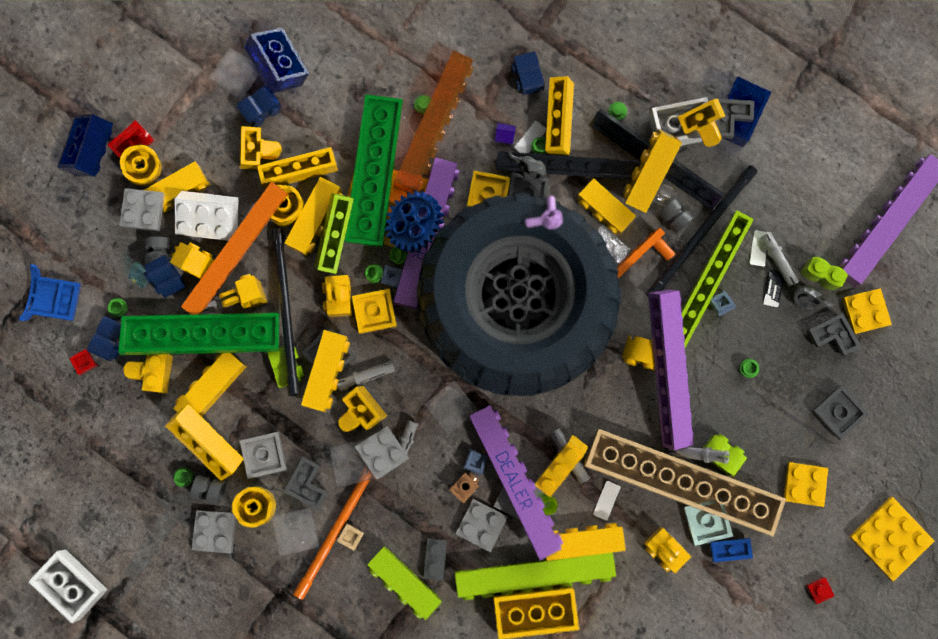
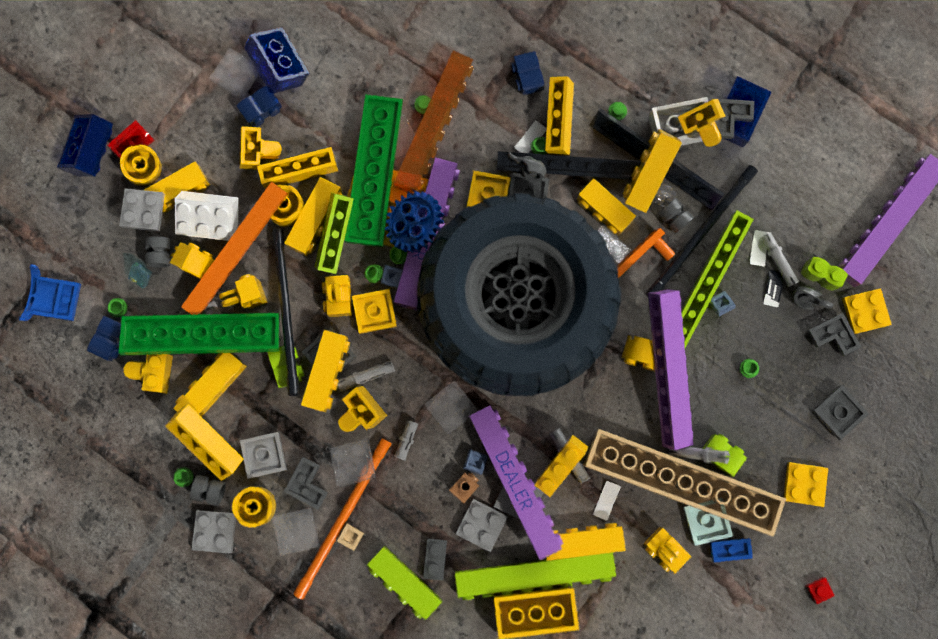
white brick [29,549,108,623] -> none
red plate [69,349,98,375] -> none
dark blue brick [144,255,186,298] -> none
light grey plate [354,426,409,481] -> none
dark purple slope [495,123,516,144] -> none
lavender piece [526,196,562,229] -> none
clear neon green plate [541,495,558,515] -> none
yellow plate [849,497,934,582] -> none

